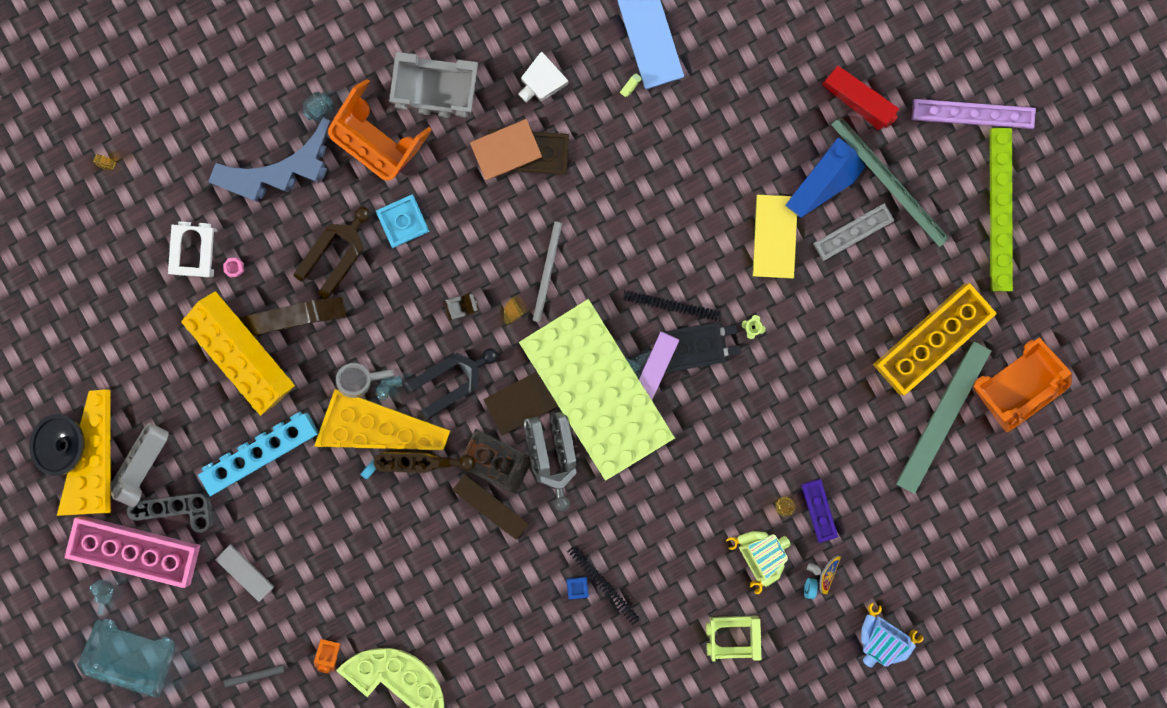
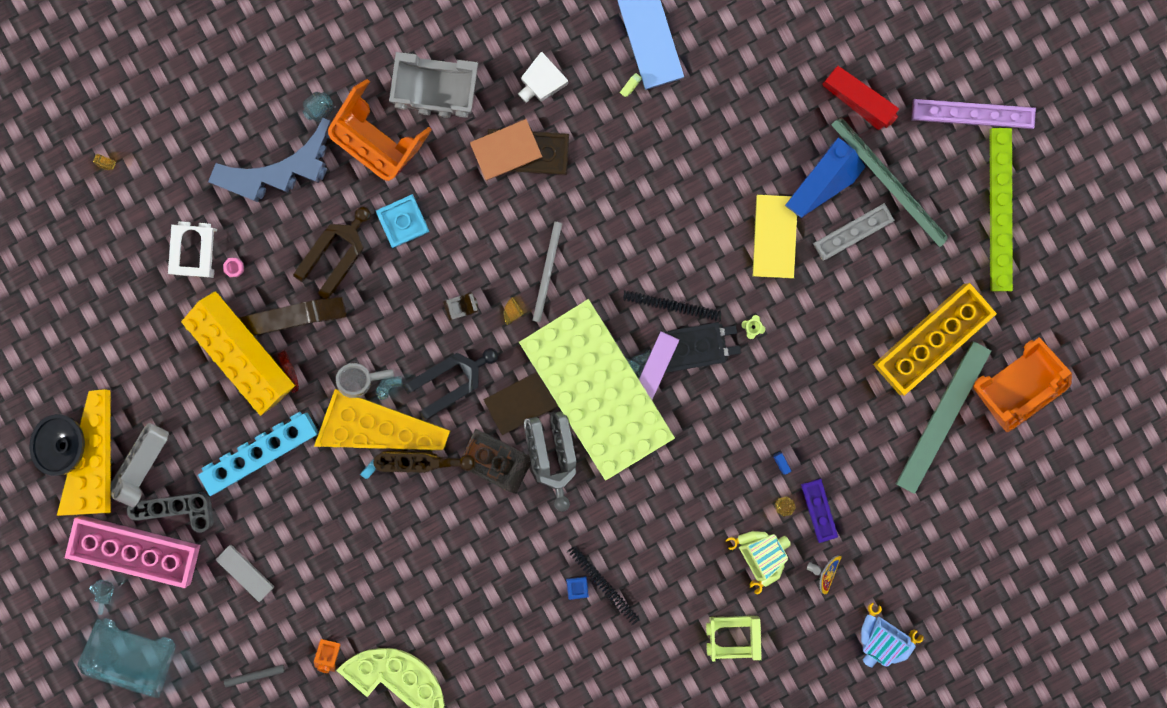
dark brown tile [452,474,529,540] -> none
medium azure tile [804,578,818,599] -> none
none -> clear red slope [278,350,299,393]
none -> blue tile [773,452,792,475]

